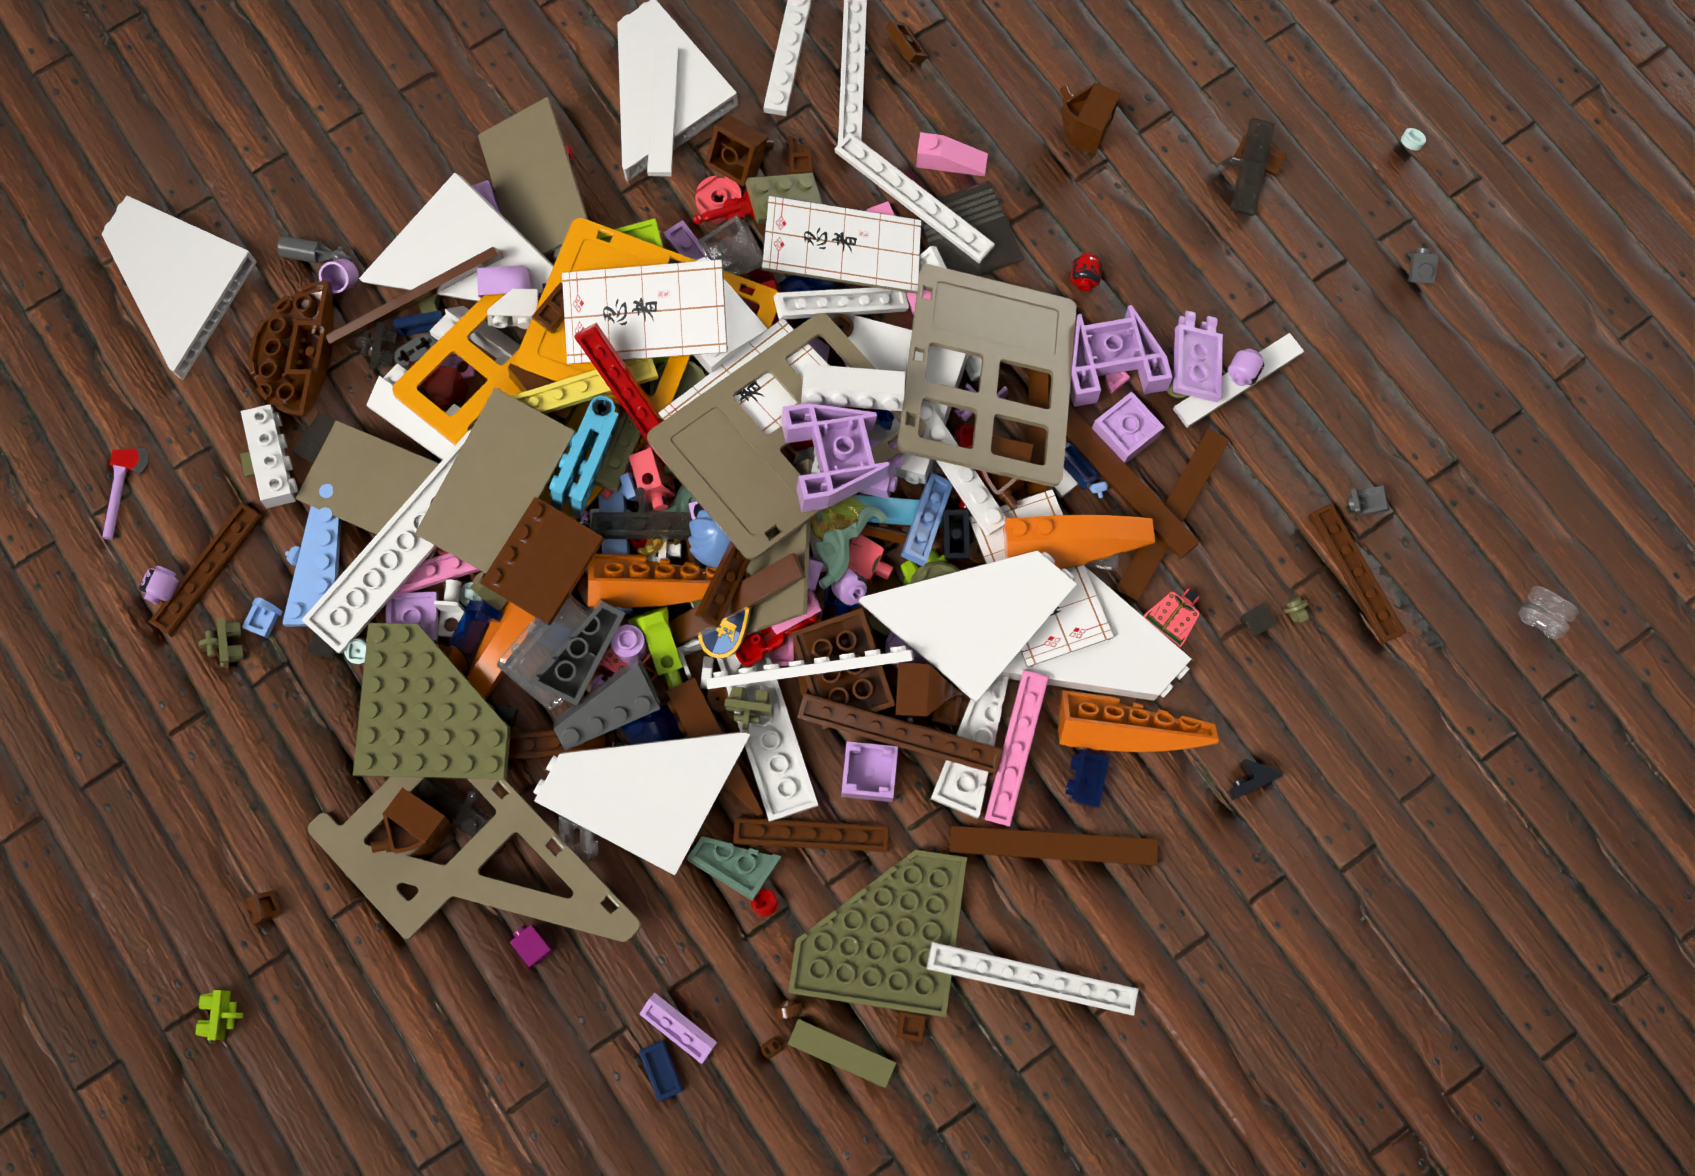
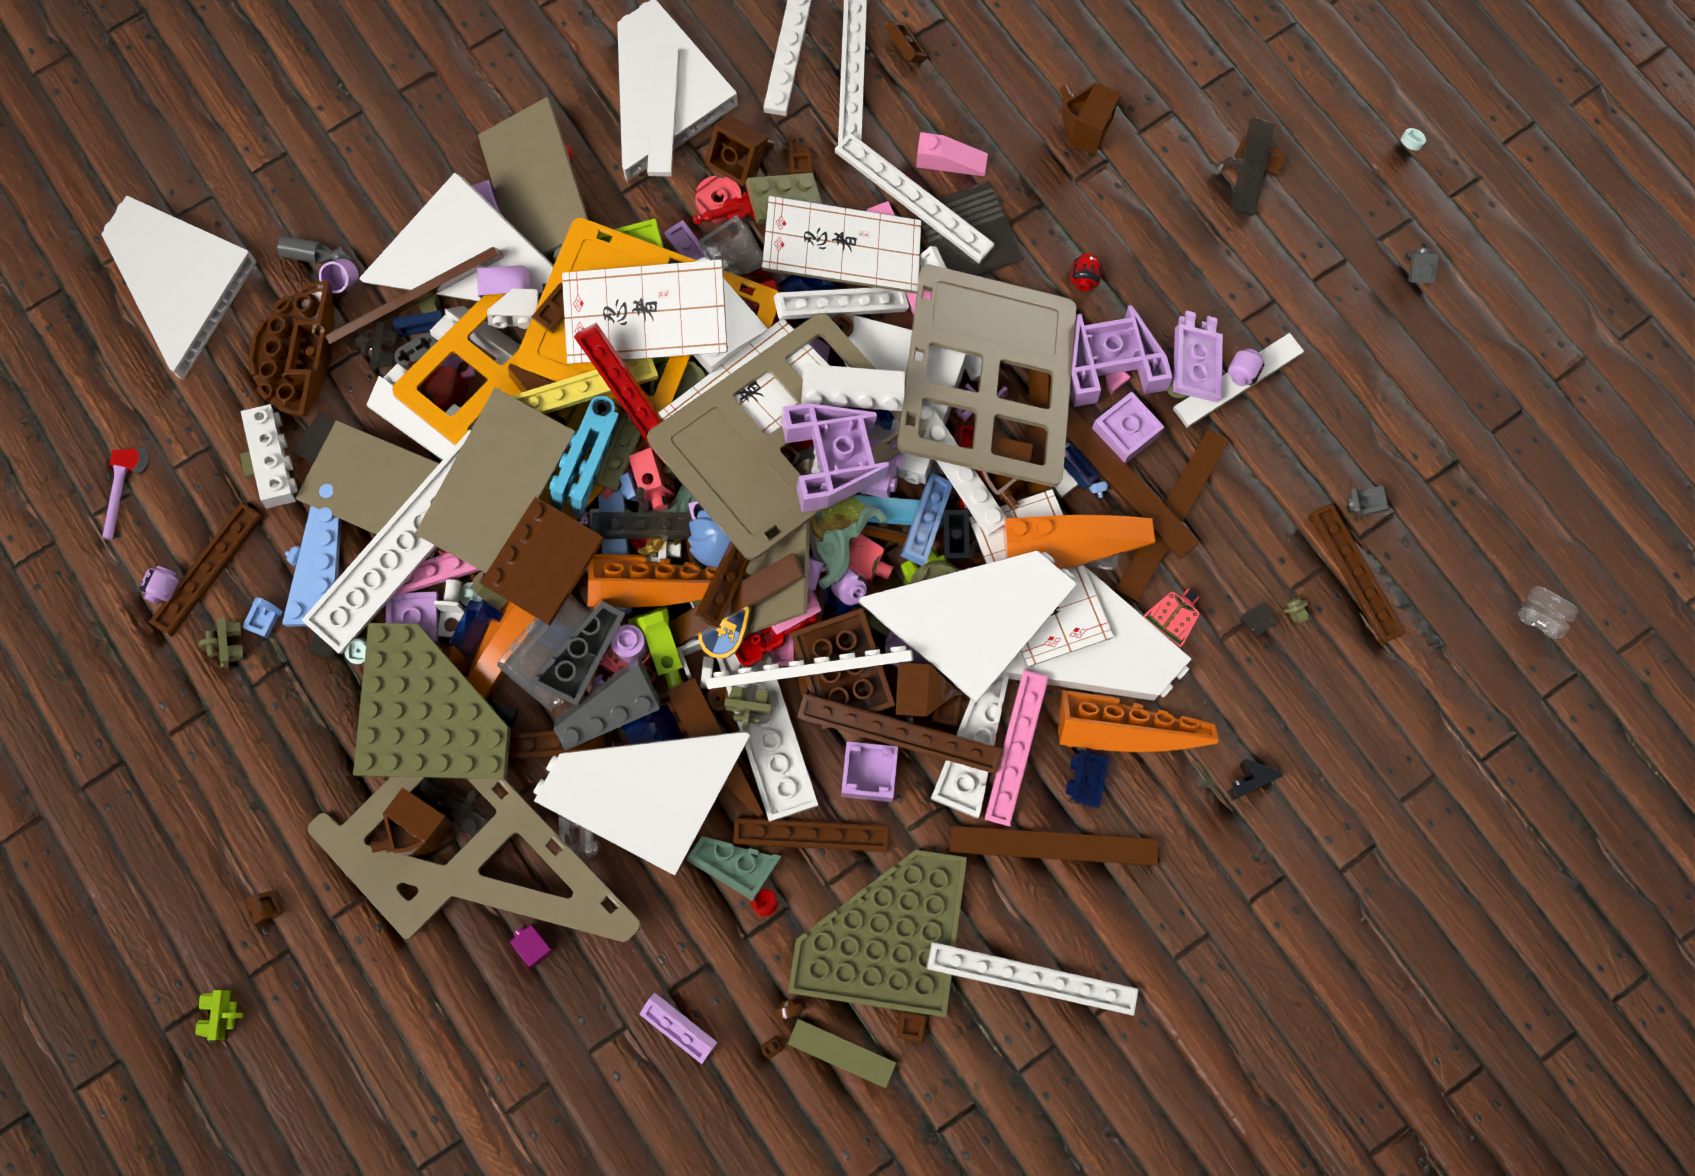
dark blue tile [639,1040,684,1102] -> none

